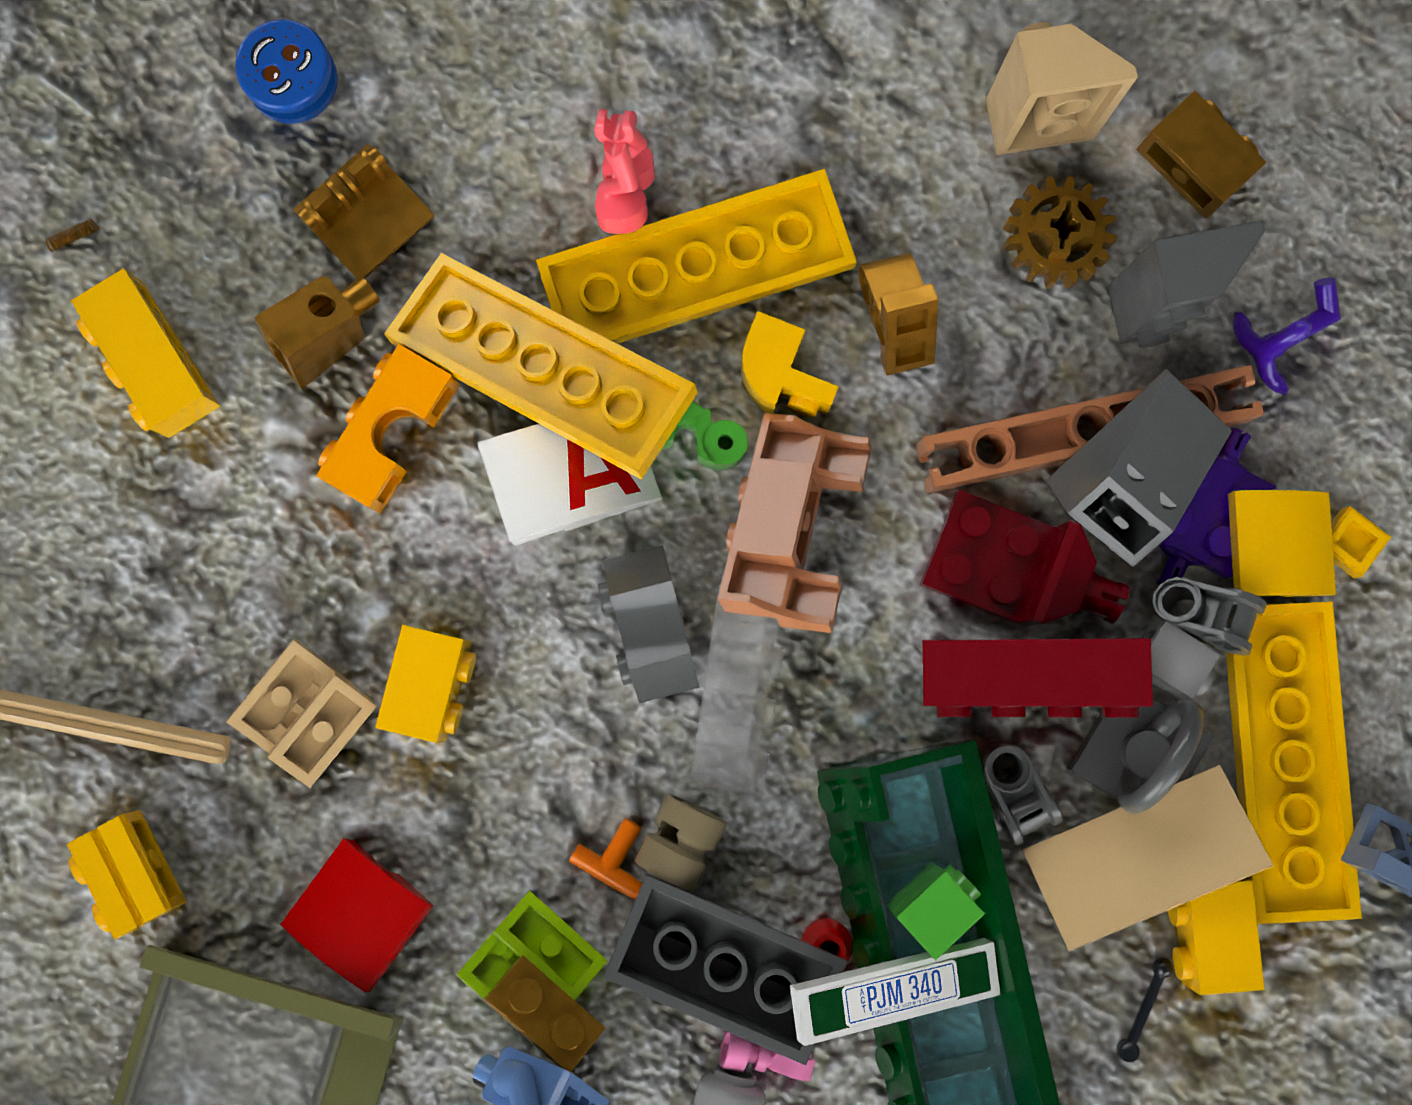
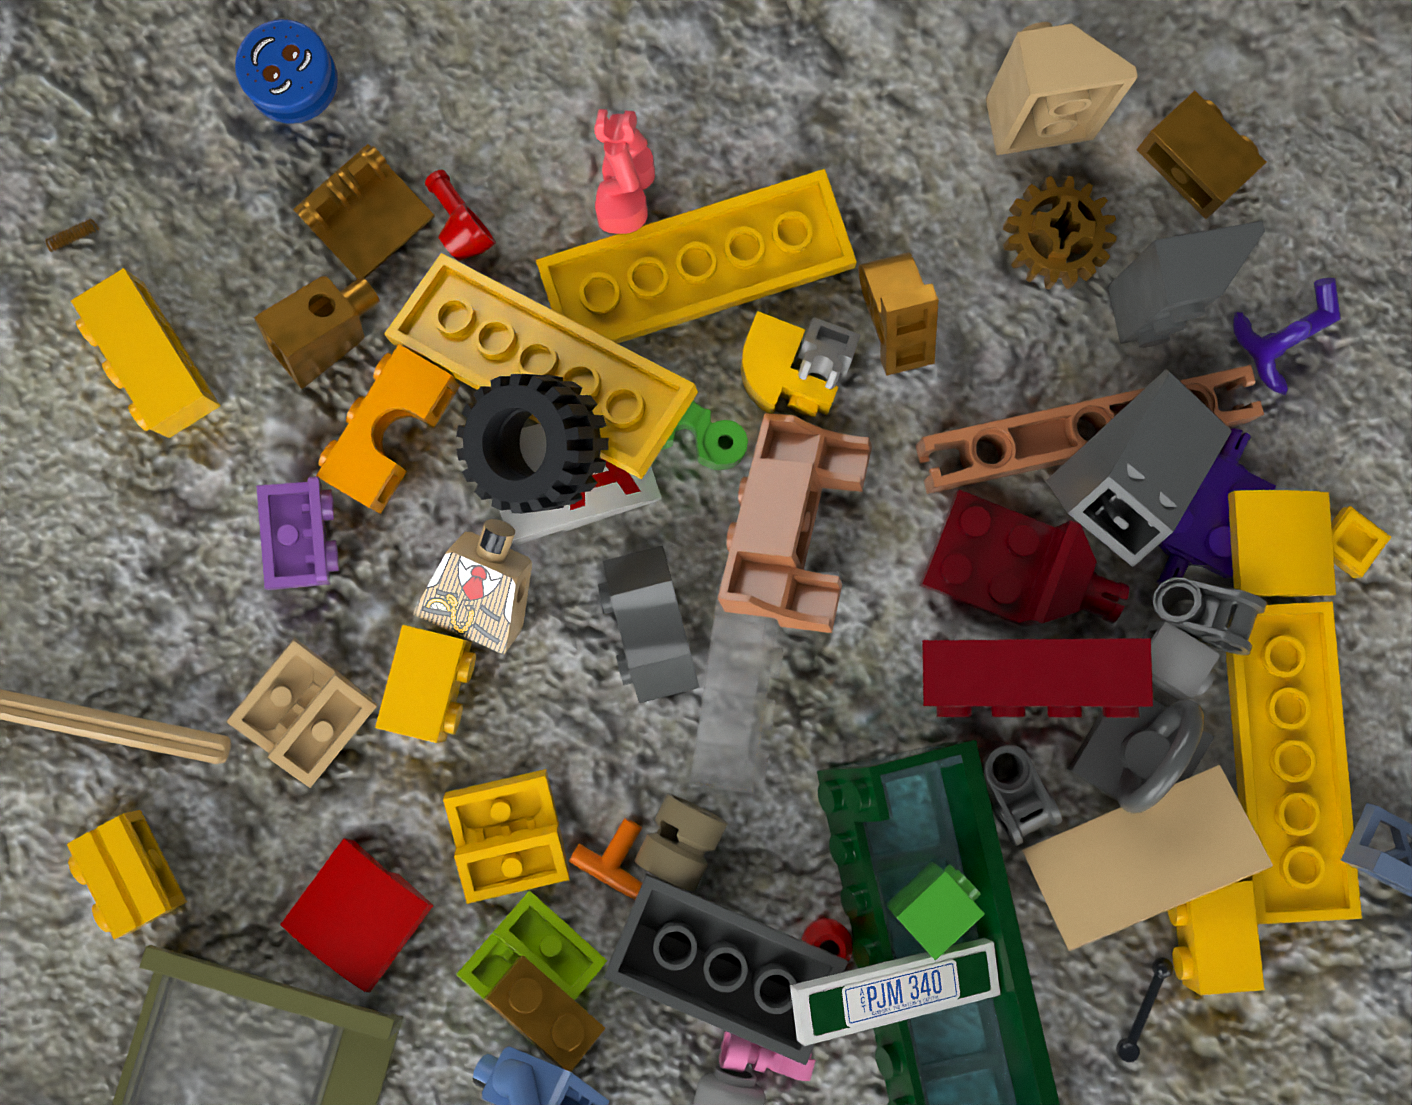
none -> medium lavender bracket [256,476,339,590]
none -> torso [413,519,532,654]
none -> red bar [425,170,496,261]
none -> yellow slope [443,769,570,904]
none -> black tyre [456,374,609,514]
none -> light grey plate [798,317,860,390]

